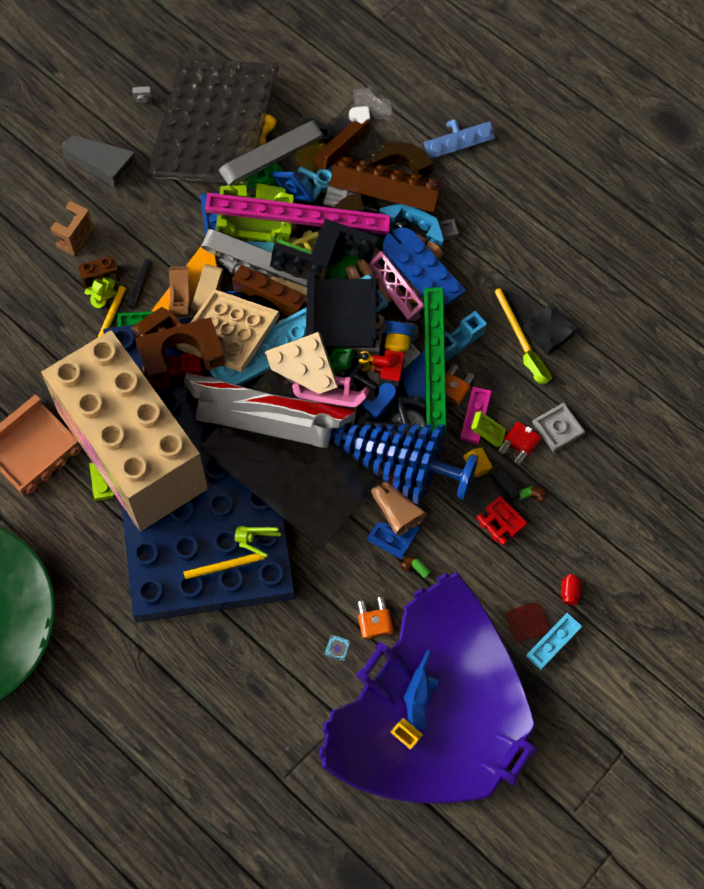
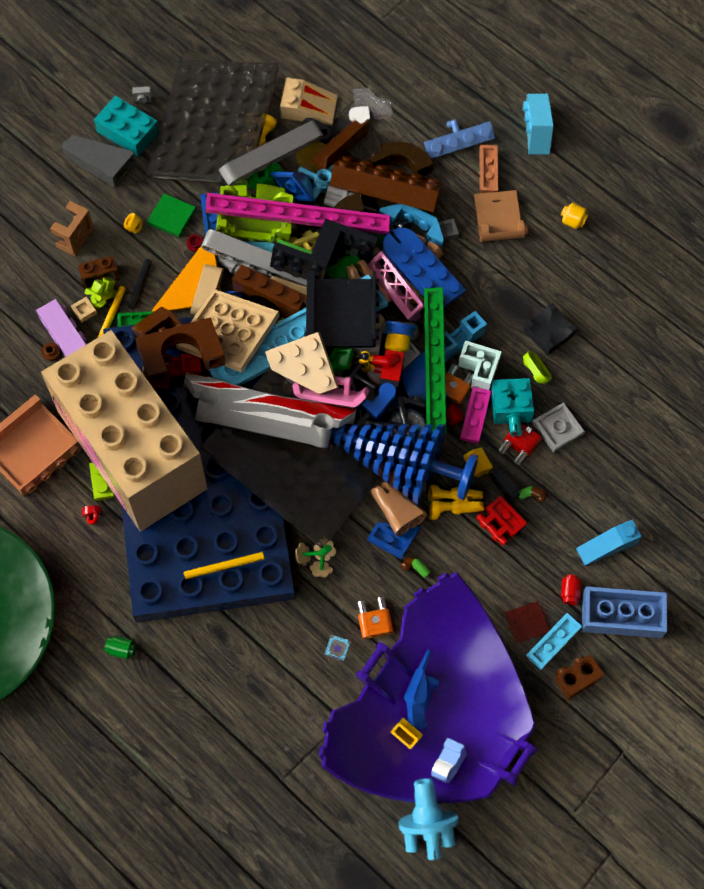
medium nougat arch [169,266,190,318] -> none
lime plant [235,526,281,557] -> none
lime plate [471,411,506,447] -> none
yellow bar [495,289,532,353] -> none
none -> lavender brick [36,299,86,357]
none -> reddish brown plate [41,343,60,361]
none -> tan plate [71,297,97,323]
none -> red tile [81,505,102,525]
none -> teal brick [94,96,160,157]
none -> green brick [104,636,136,660]
none -> yellow tile [124,213,143,233]
none -> green tile [147,194,196,238]
none -> dark red plate [186,234,204,252]
none -> tan slope [280,78,338,126]
none -> tan plant [295,538,336,577]
none -> medium azure piece [398,779,459,860]
none -> yellow piece [428,484,484,520]
none -> light blue leg [431,738,467,783]
none -> red tile [446,404,463,426]
none -> light aqua brick [458,340,501,390]
none -> medium nougat door [474,190,528,242]
none -> nougat plate [479,145,498,193]
none -> teal brick [490,378,534,437]
none -> medium azure wedge [523,94,553,154]
none -> reddish brown brick [554,654,604,700]
none -> yellow head [561,203,588,229]
none -> dark azure slope [576,520,642,566]
none -> medium blue brick [582,587,667,638]

